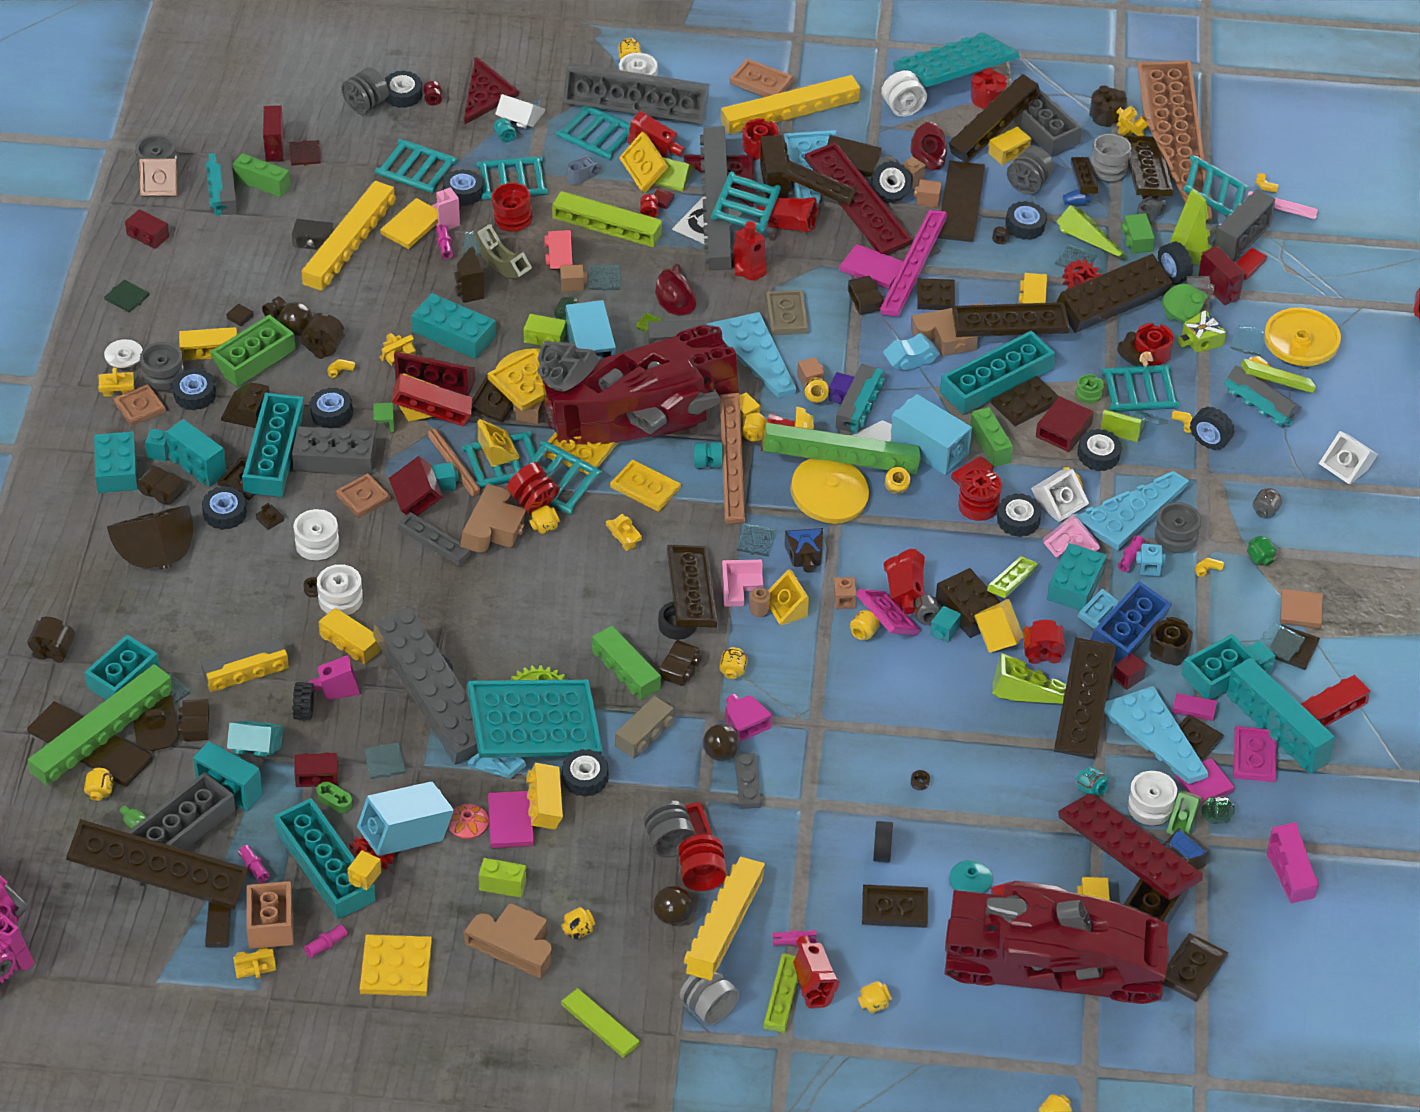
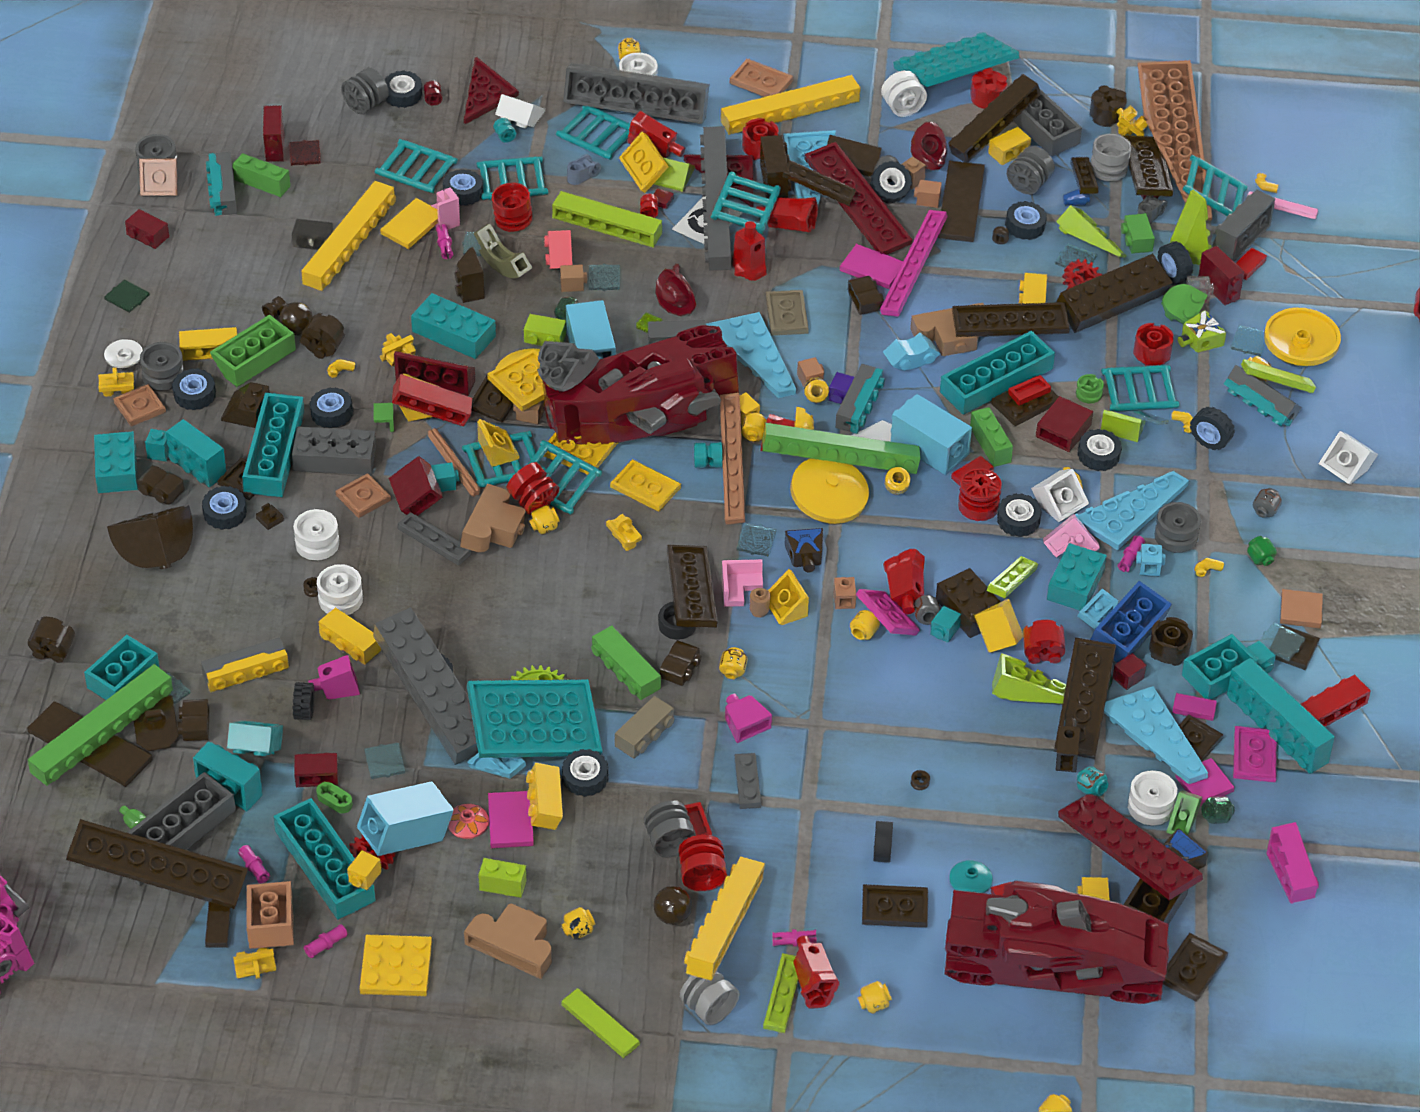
yellow head [84,768,113,801] -> none
dark brown tile [226,304,253,326] -> none
dark brown piece [703,724,740,761] -> none
dark brown plate [917,278,955,310] -> none
dark brown arm [1117,331,1153,367] -> none
none -> red tile [1008,375,1051,405]
none -> dark brown torso [1055,719,1080,773]

